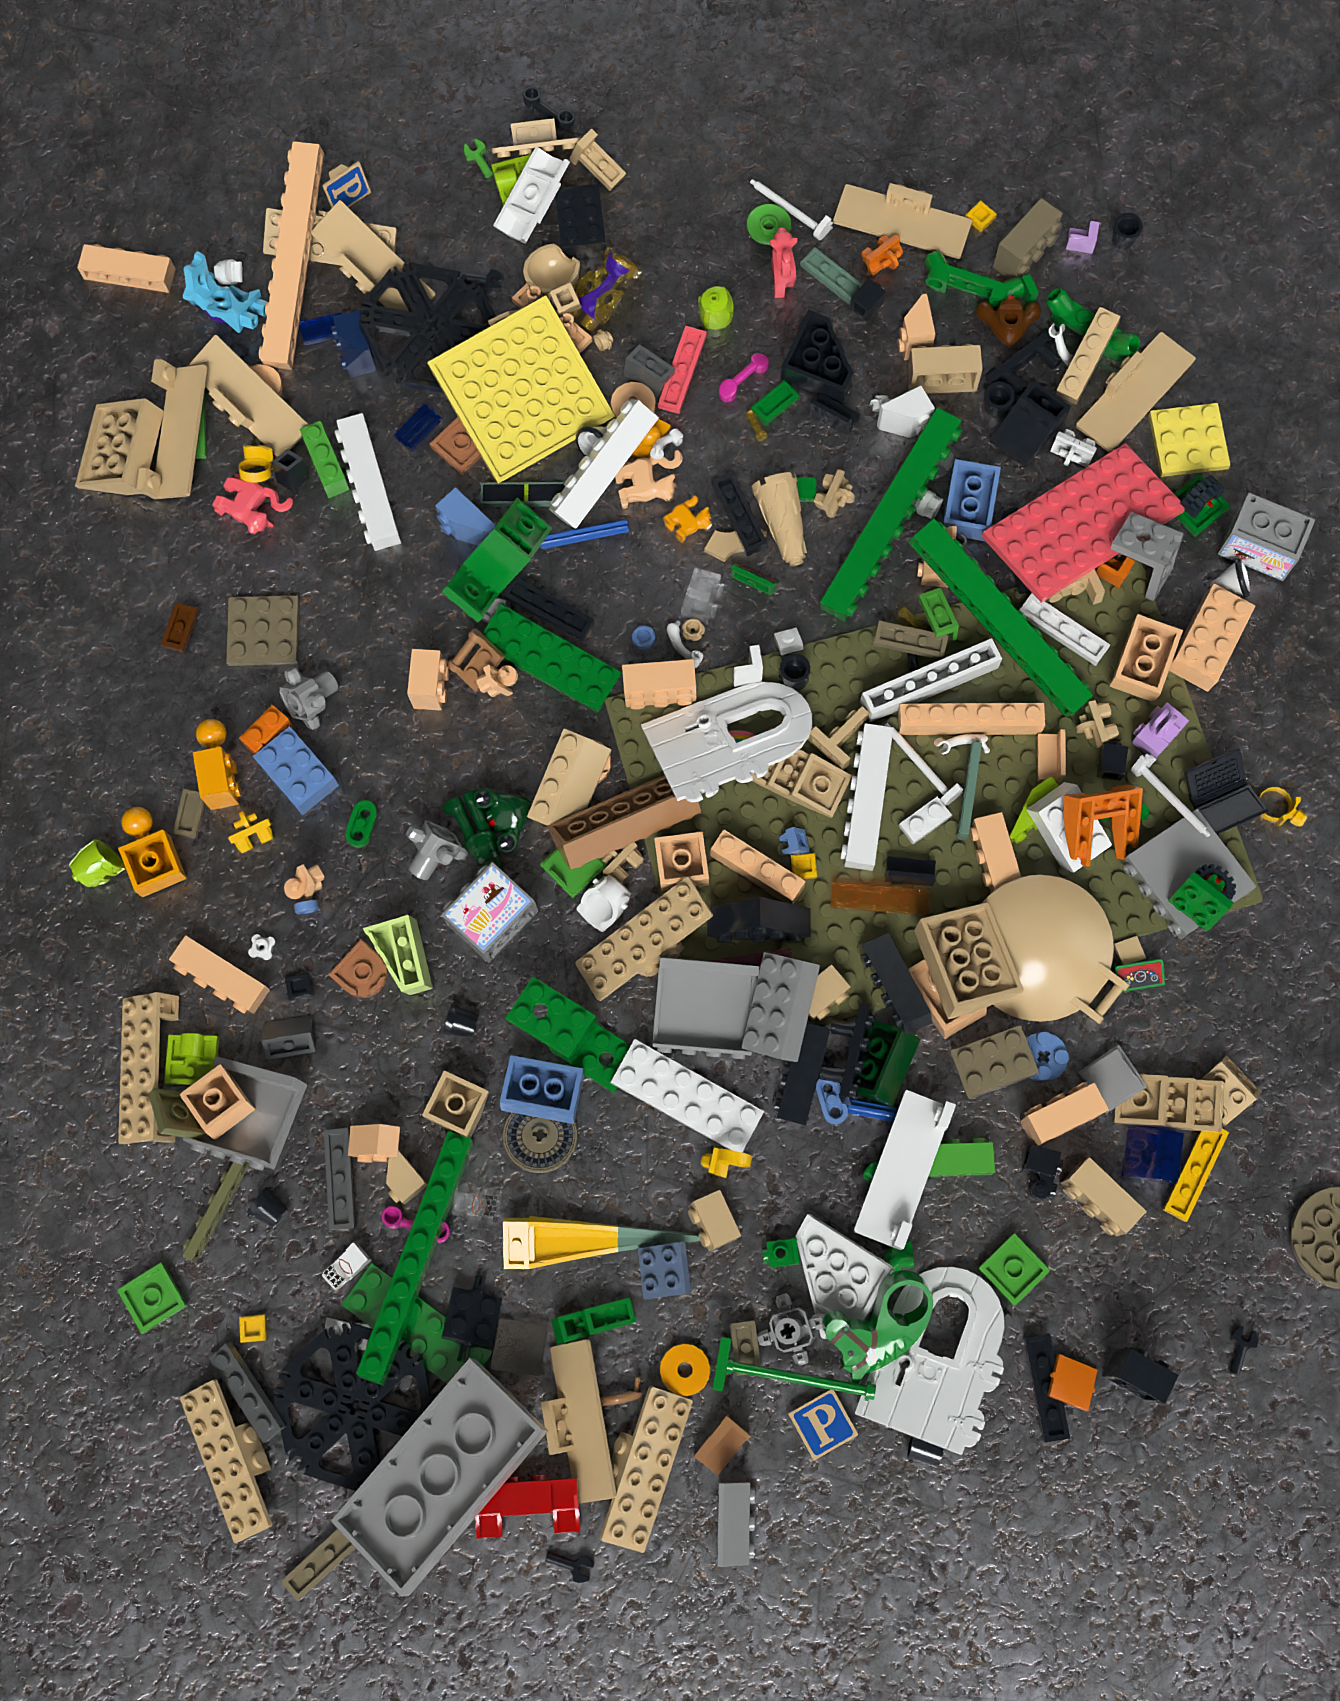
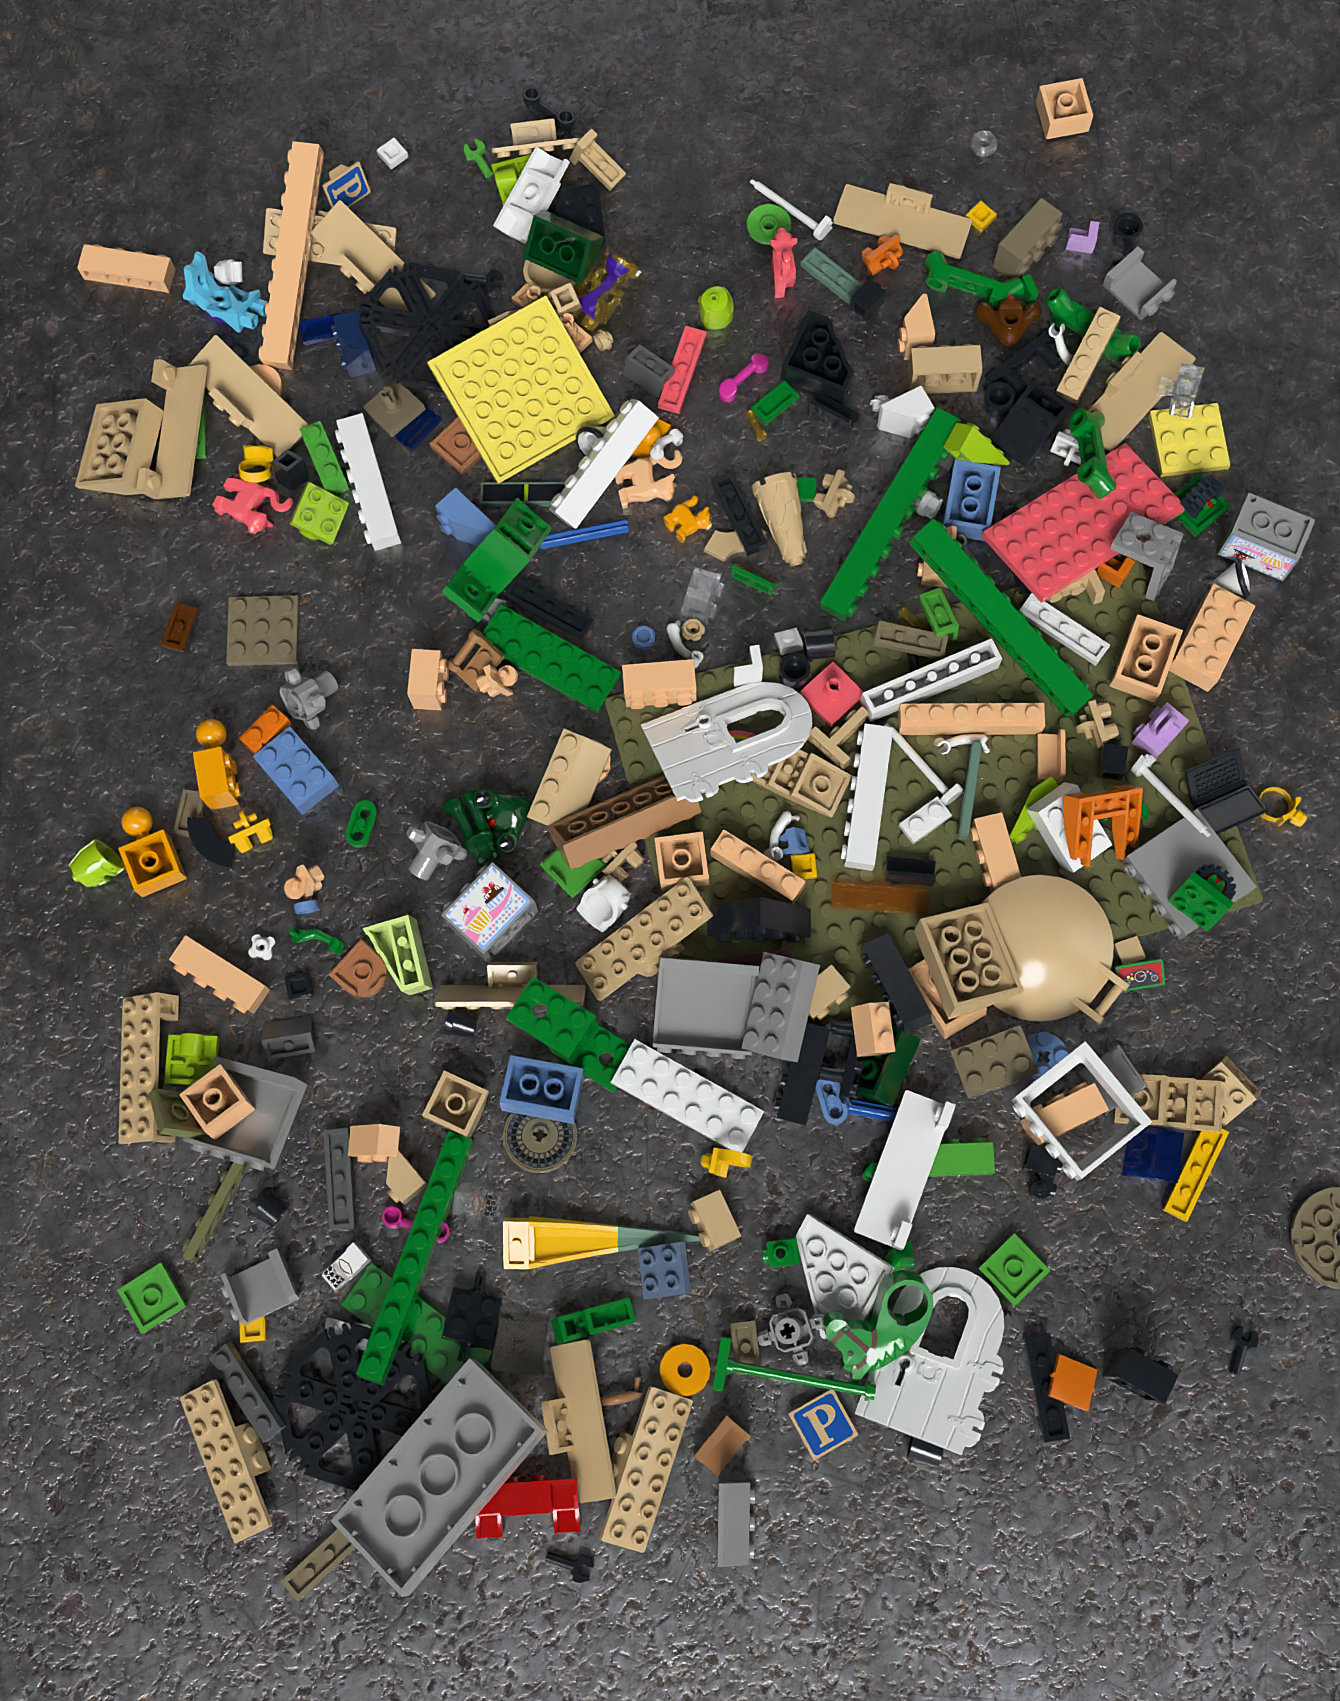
light nougat plate [611,382,656,418] -> none
tan brick [1060,1157,1147,1237] -> none
none -> black tile [187,817,234,870]
none -> light grey panel [220,1248,300,1326]
none -> green piece [288,928,345,955]
none -> lime plate [289,482,349,545]
none -> dark tan tile [362,379,426,438]
none -> white plate [377,138,408,169]
none -> tan bracket [435,962,586,1009]
none -> dark green slope [523,211,604,284]
none -> white piece [764,811,800,861]
none -> coral tile [799,662,864,728]
none -> black piece [802,626,835,662]
none -> light nougat brick [851,1002,895,1057]
none -> lime slope [943,423,1010,465]
none -> clear piece [970,131,998,157]
none -> white piece [1011,1041,1152,1181]
none -> light nougat brick [1036,78,1093,139]
none -> green plate [1069,408,1117,499]
none -> light grey panel [1102,247,1177,320]
none -> clear brick [1157,364,1205,418]

